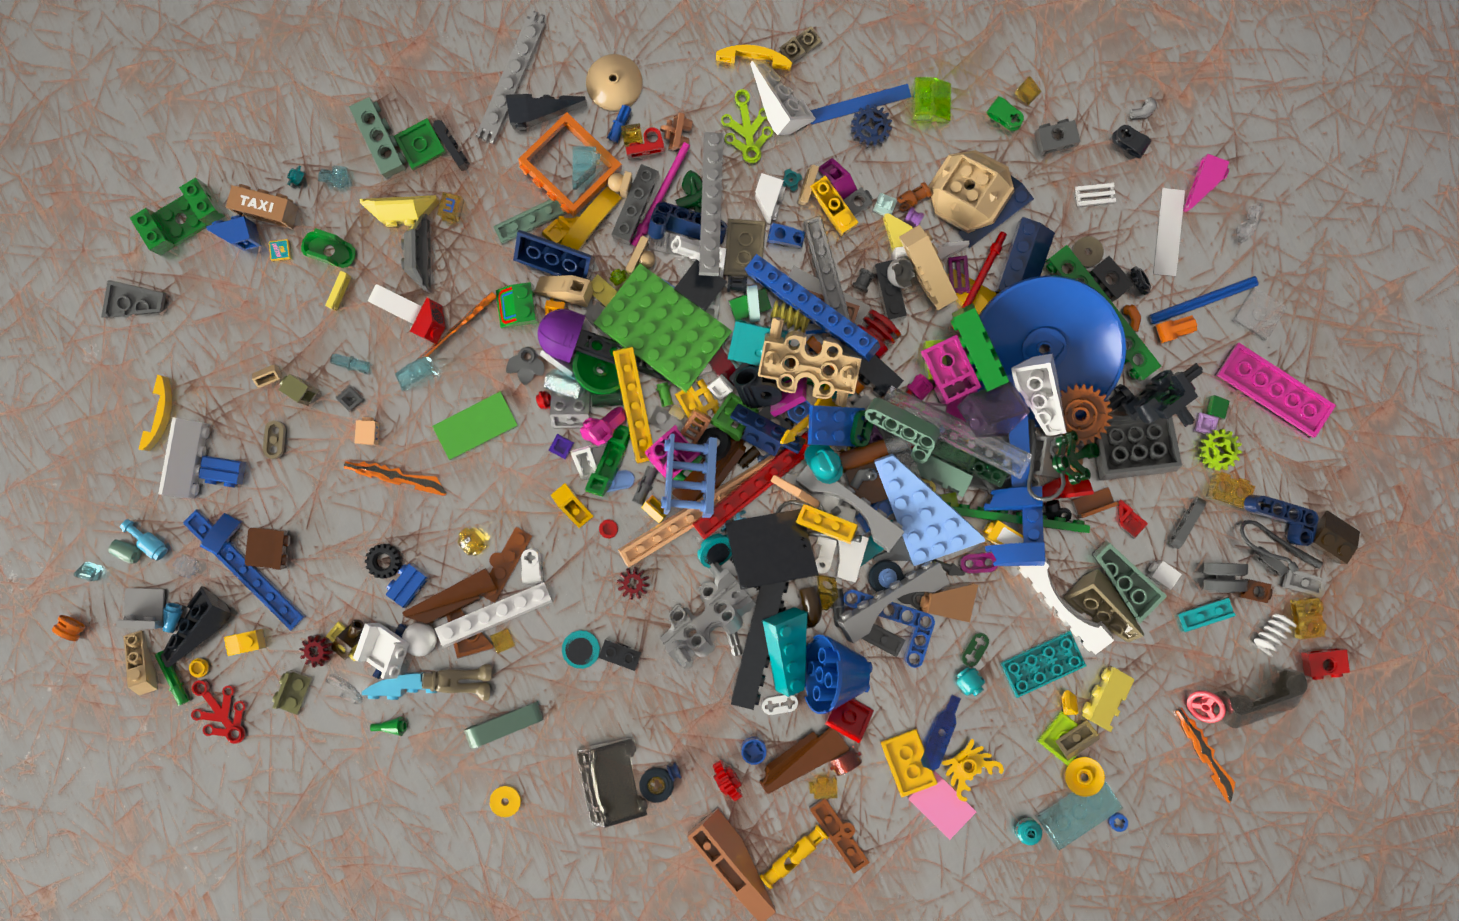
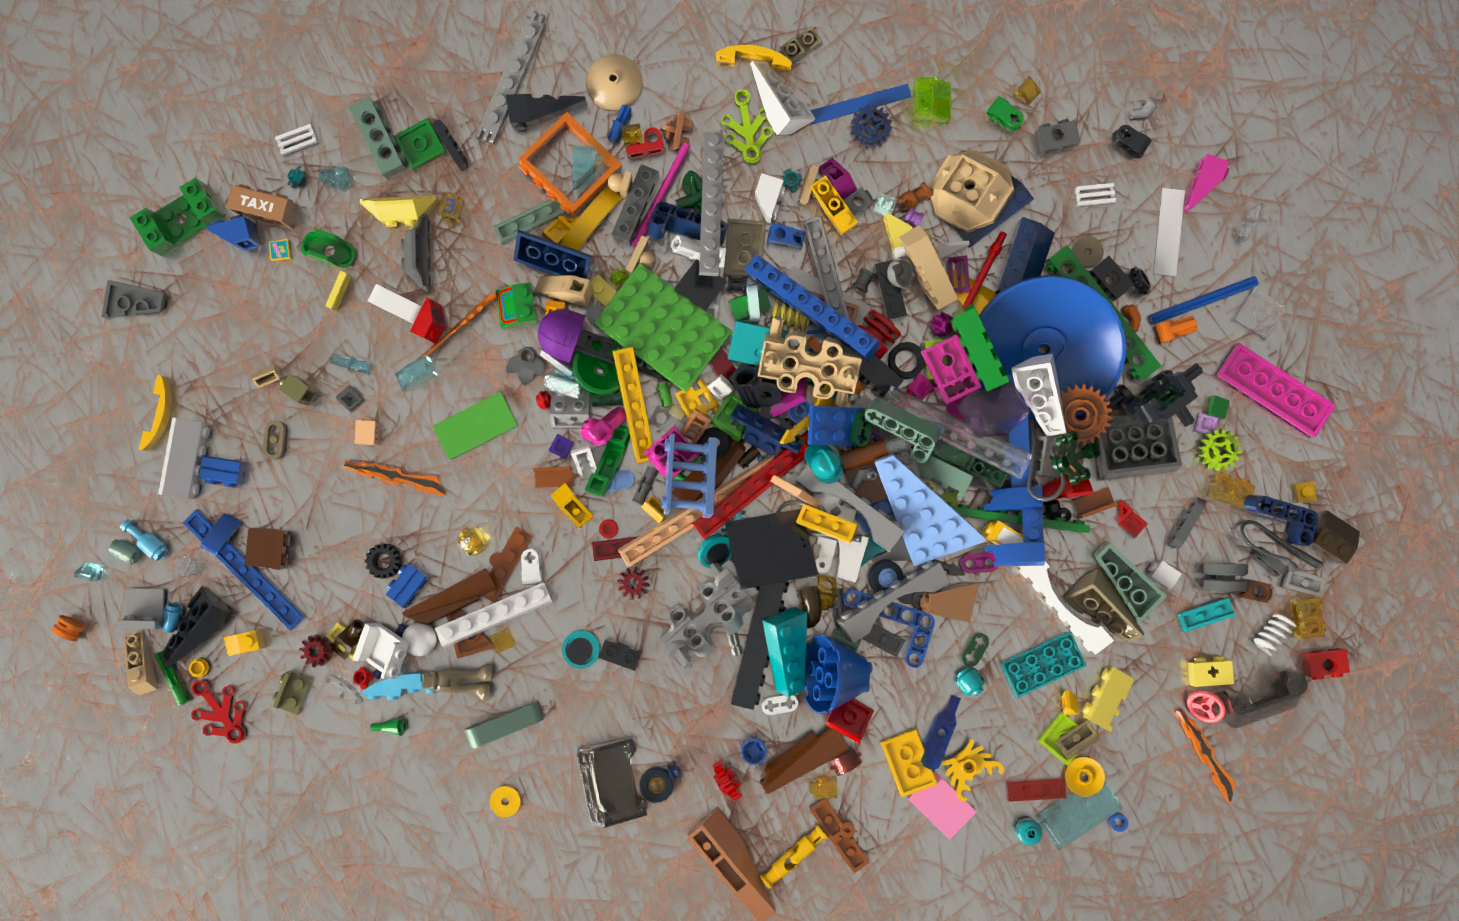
none -> white tile [275,124,318,156]
none -> red plate [353,667,374,690]
none -> dark orange panel [533,466,575,488]
none -> dark red tile [592,536,639,561]
none -> sand green piece [832,627,861,651]
none -> black tyre [888,342,925,379]
none -> magenta gear [931,312,954,337]
none -> clear red tile [1006,778,1066,802]
none -> light yellow brick [1188,656,1234,687]
none -> yellow plate [1293,481,1317,503]

